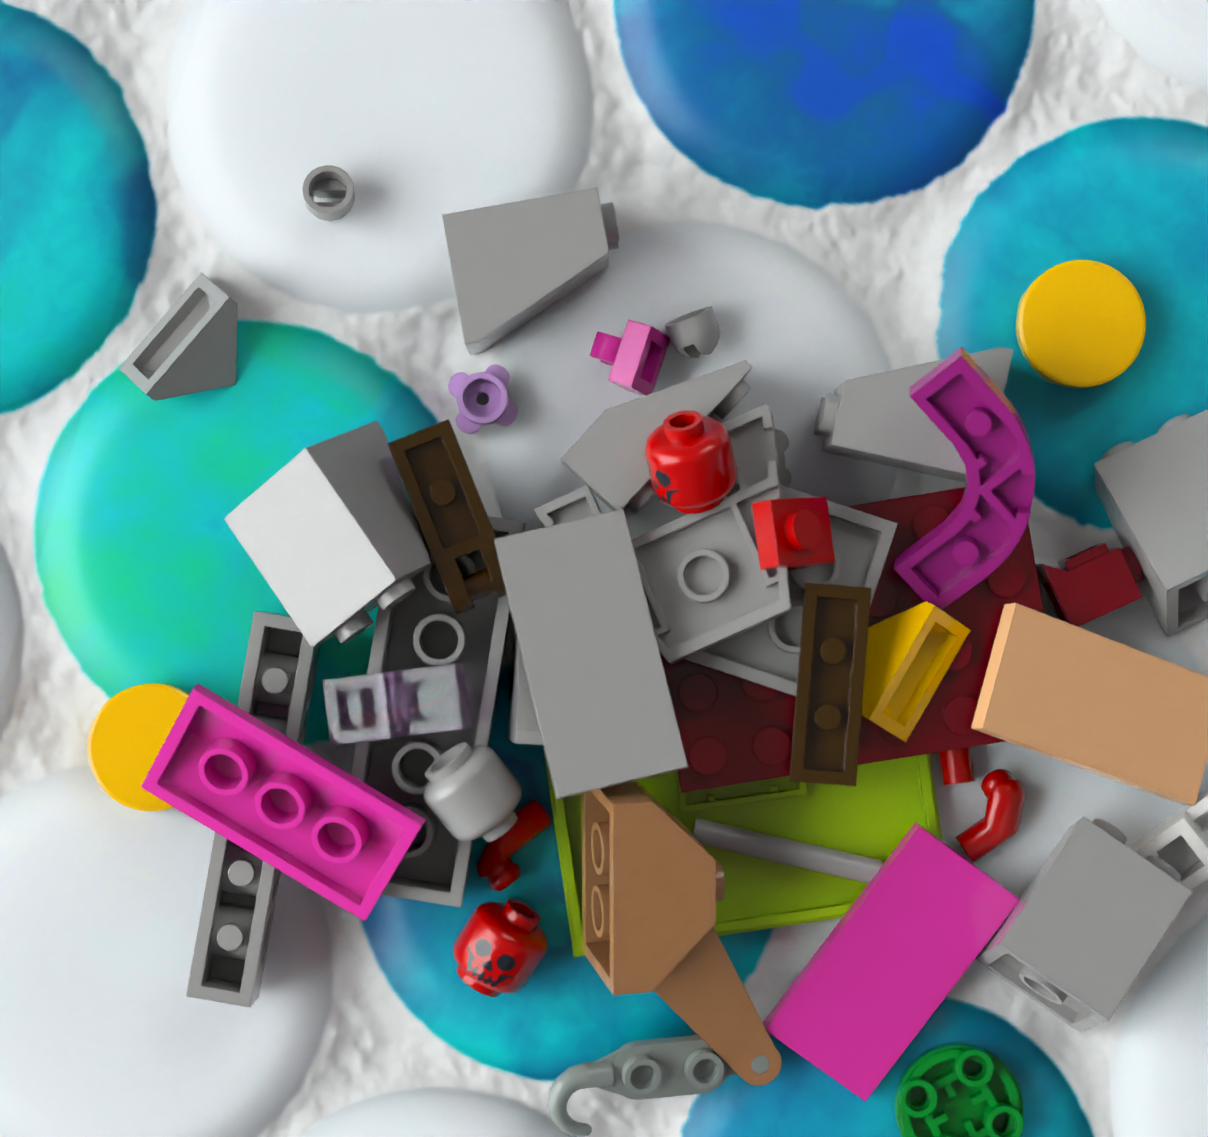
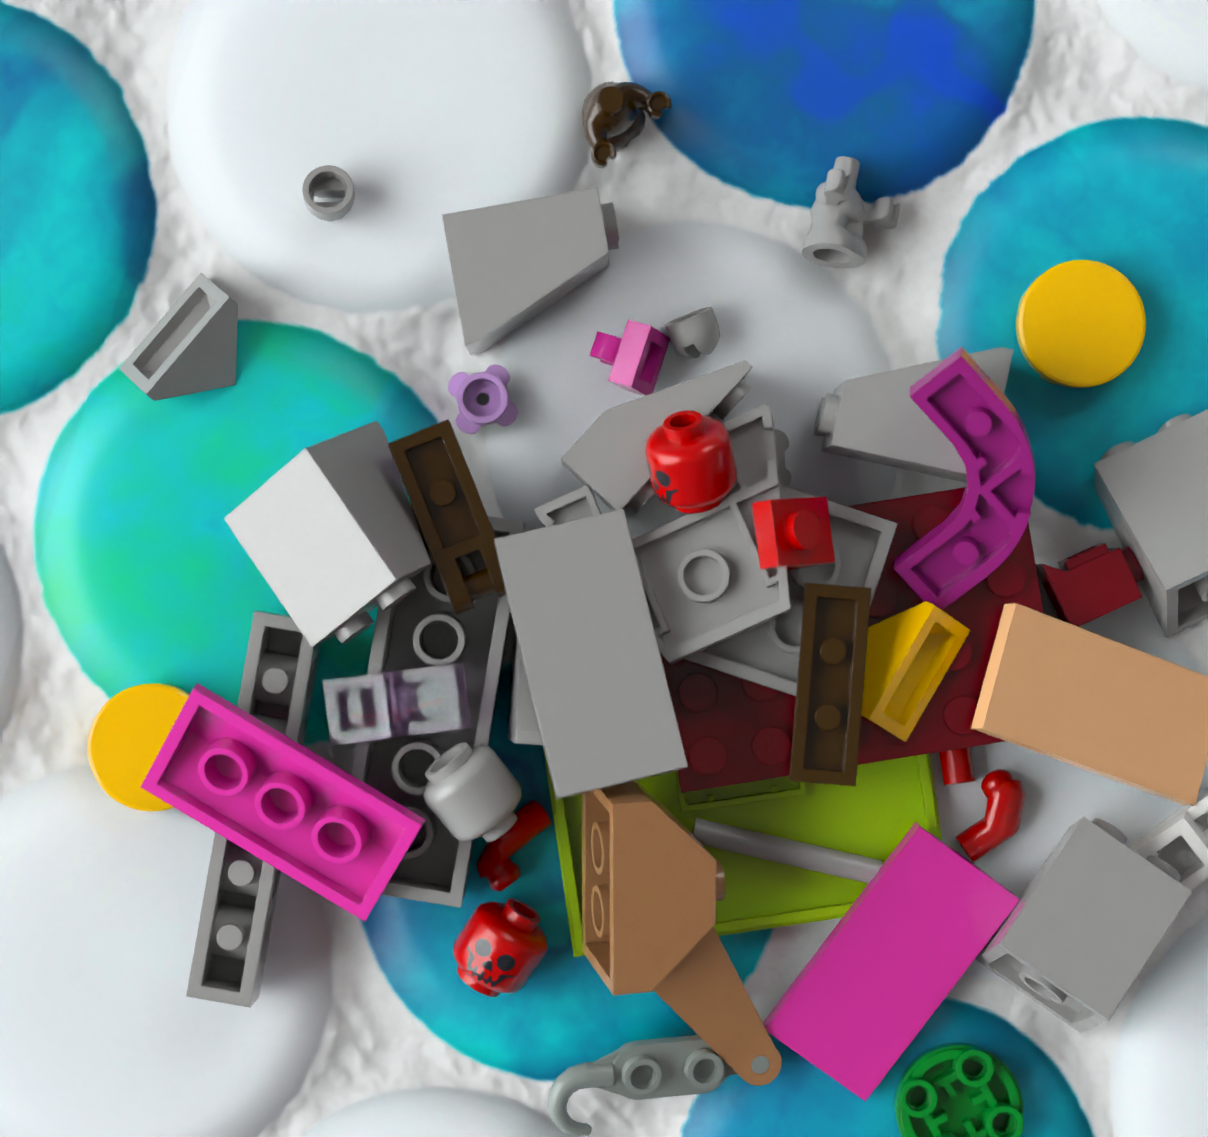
none -> dark brown piece [582,81,672,168]
none -> light grey piece [801,156,901,268]

